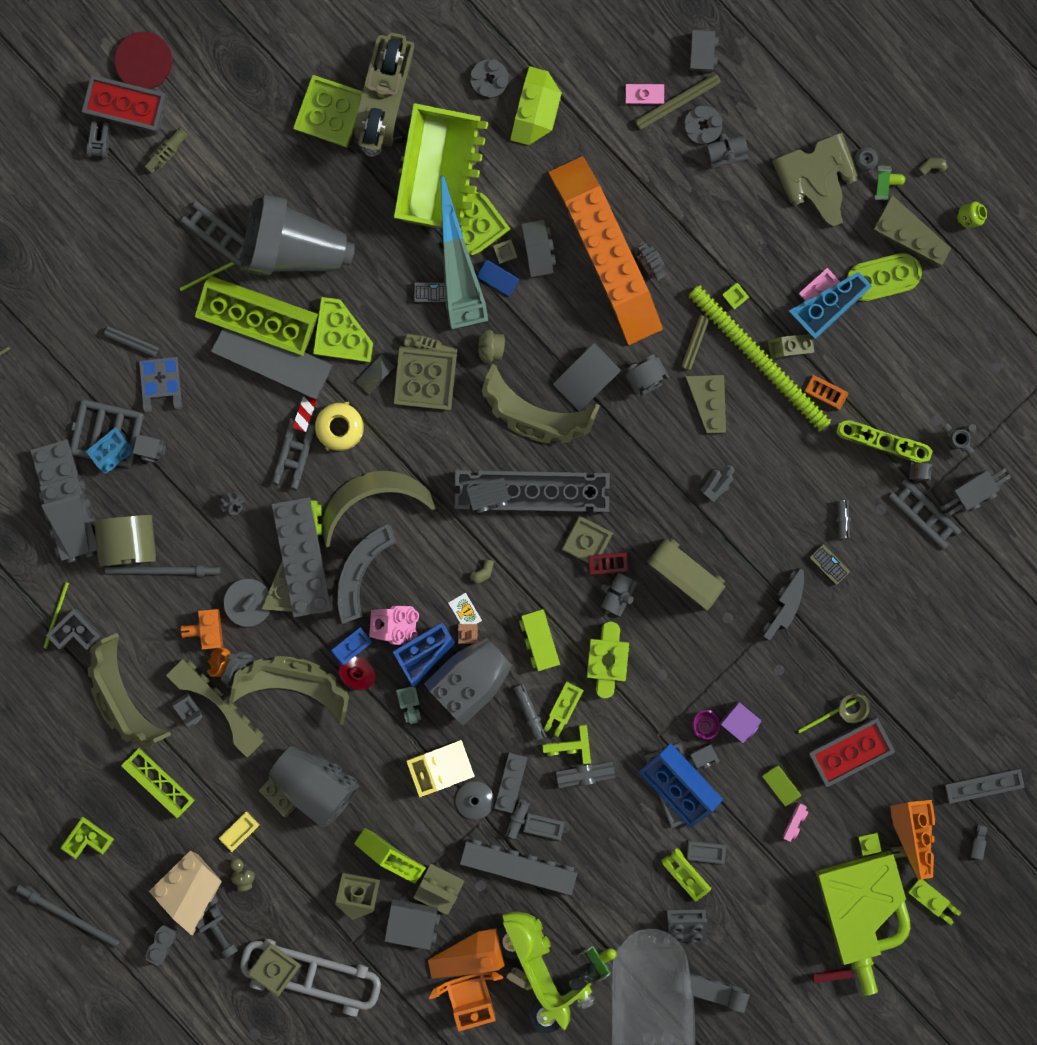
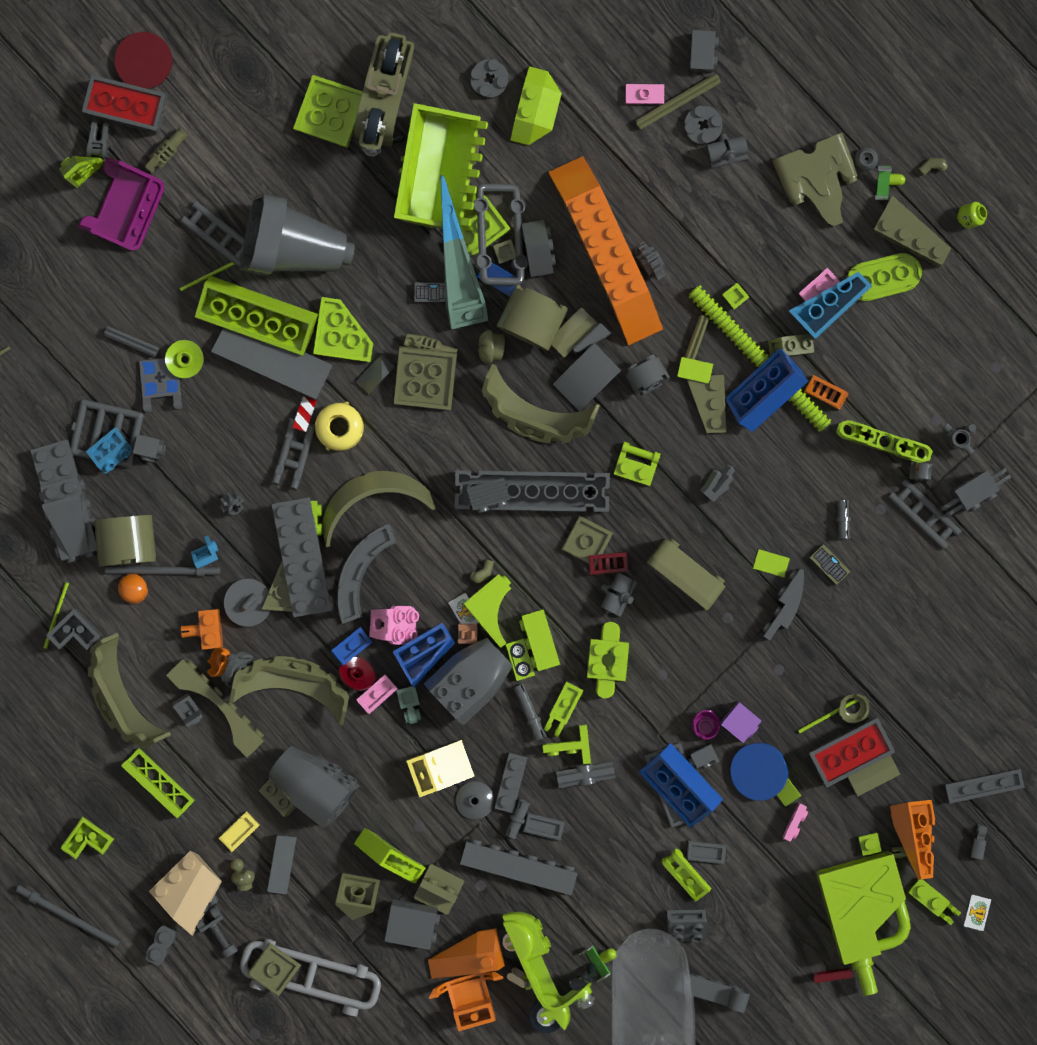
none -> lime wedge [59,156,104,188]
none -> magenta windscreen [77,157,164,250]
none -> orange hair [118,574,148,604]
none -> lime dish [165,340,204,378]
none -> dark azure bracket [191,535,219,569]
none -> dark grey slope [267,834,297,894]
none -> bright pink plate [357,675,398,714]
none -> lime arch [464,574,511,648]
none -> dark grey bar [473,183,528,285]
none -> olive brick [496,284,568,351]
none -> tile [506,639,535,681]
none -> olive piece [551,307,598,357]
none -> dark grey slope [573,323,611,354]
none -> lime plate [614,441,661,486]
none -> lime sticker [677,357,713,384]
none -> blue slope [725,348,808,432]
none -> blue tile [731,742,788,801]
none -> lime sticker [753,549,790,577]
none -> olive piece [847,755,900,796]
none -> white sticker [964,895,991,931]

